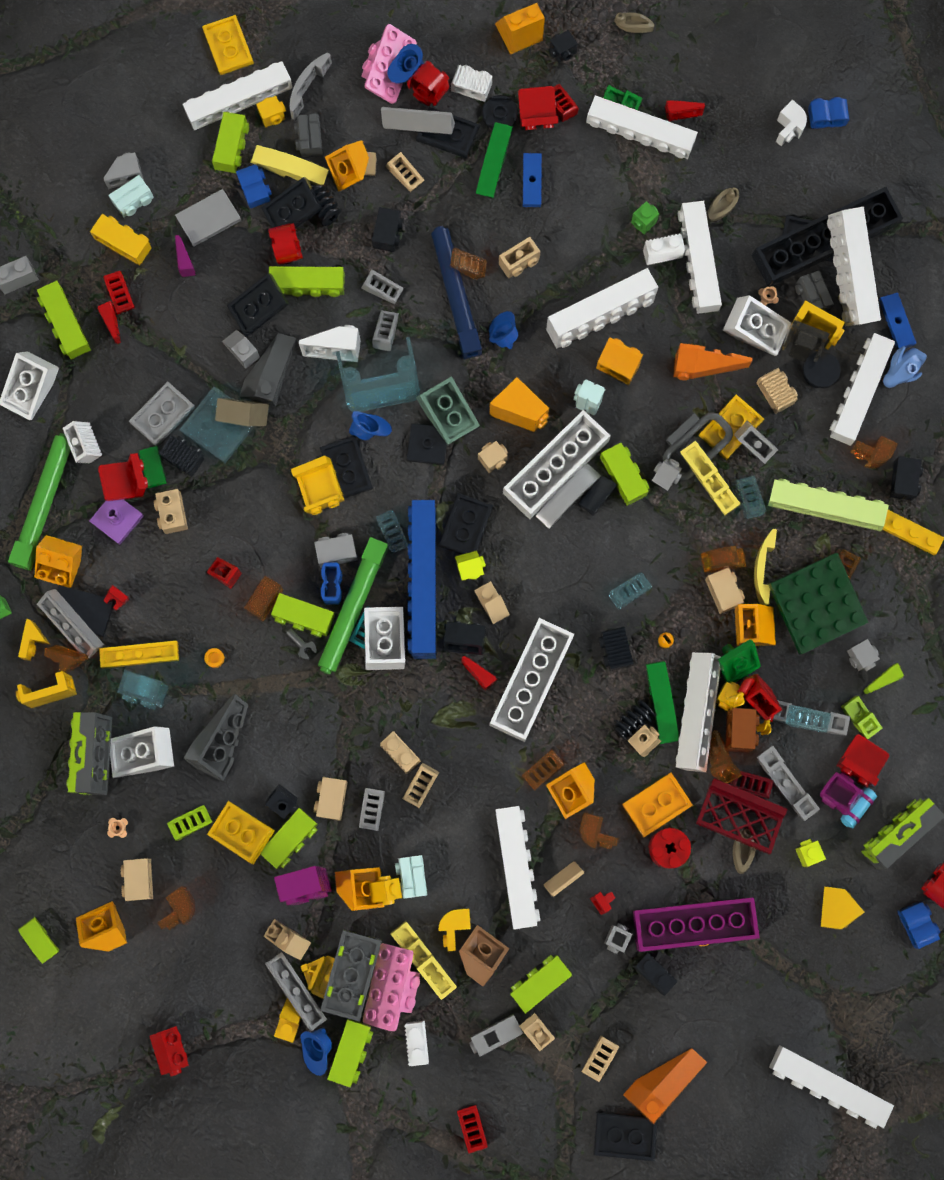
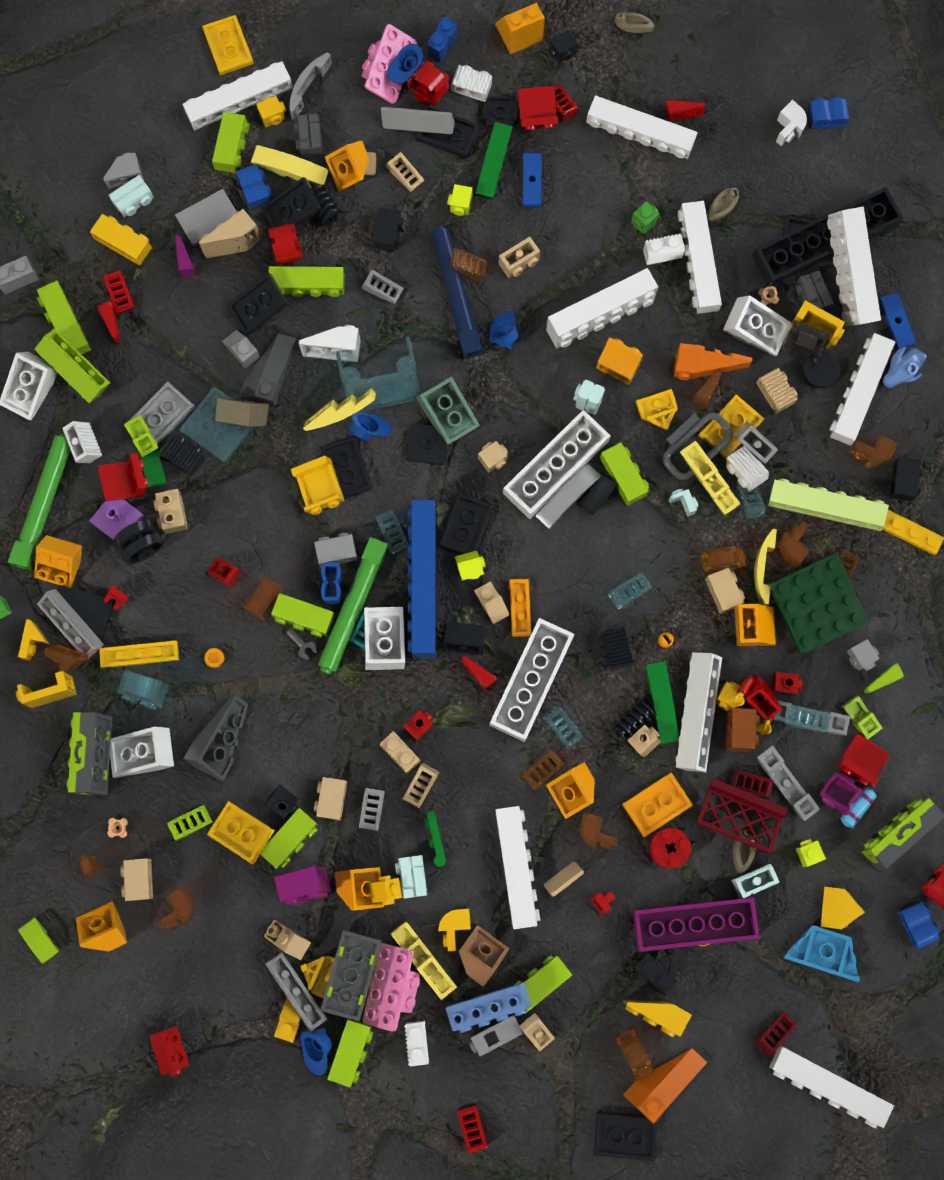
light grey slope [372,310,399,351] -> none
light orange slope [489,377,549,432] -> none
tan slope [581,1036,619,1082] -> none
green slope [602,85,643,111] -> none
light grey brick [604,923,632,954] -> none
light grey brick [652,459,682,491] -> none
clear orange bracket [708,730,742,783] -> none
green tile [718,639,761,683] -> none
none -> lime brick [34,329,110,403]
none -> clear orange slope [80,855,101,879]
none -> black wheel [113,519,164,564]
none -> lime slope [124,415,159,457]
none -> tan slope [199,209,261,258]
none -> light yellow slope [303,388,376,431]
none -> red brick [403,710,434,741]
none -> green plate [424,811,446,867]
none -> blue brick [428,17,457,62]
none -> medium blue brick [446,982,532,1033]
none -> neon yellow brick [447,184,472,216]
none -> light orange tile [509,579,531,637]
none -> clear light blue slope [543,706,583,749]
none -> clear orange brick [615,1029,655,1081]
none -> yellow slope [623,1000,692,1037]
none -> yellow slope [635,389,678,430]
none -> light aqua bracket [669,489,698,517]
none -> clear orange slope [692,368,723,408]
none -> white brick [726,446,769,491]
none -> light aqua brick [732,864,779,898]
none -> dark red slope [754,1011,798,1056]
none -> red brick [772,671,802,695]
none -> clear orange brick [778,521,810,568]
none -> dark azure wing [783,925,860,982]

